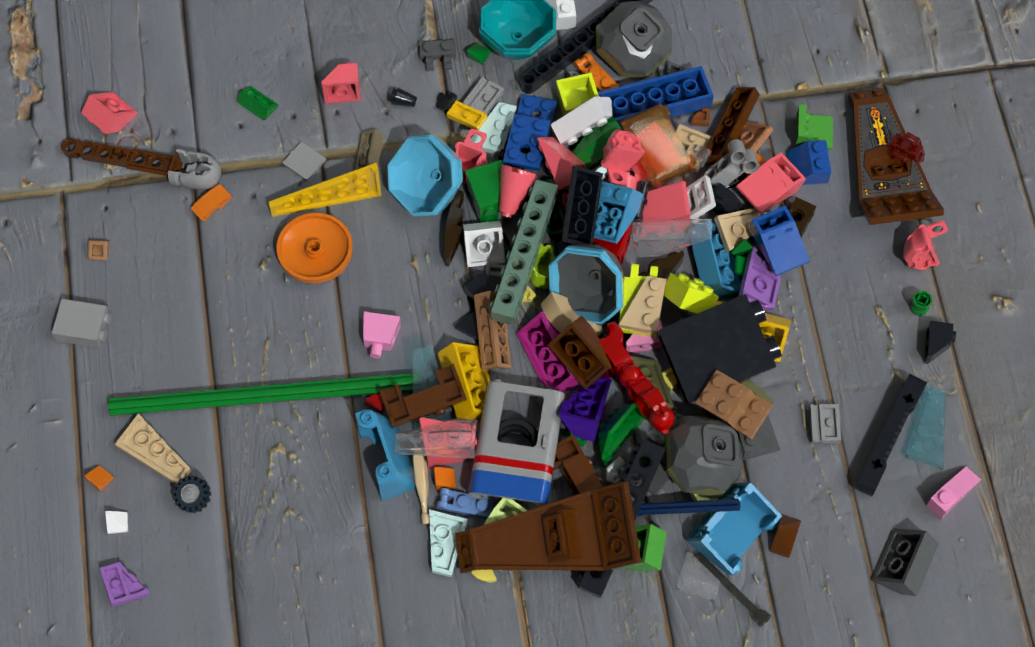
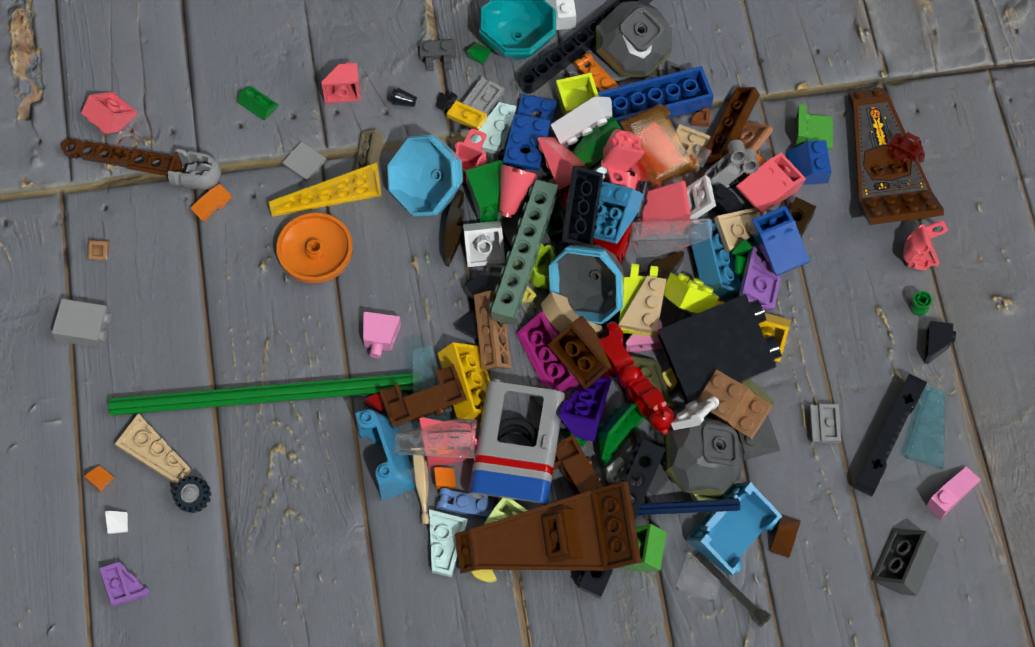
none -> white plate [671,396,719,430]

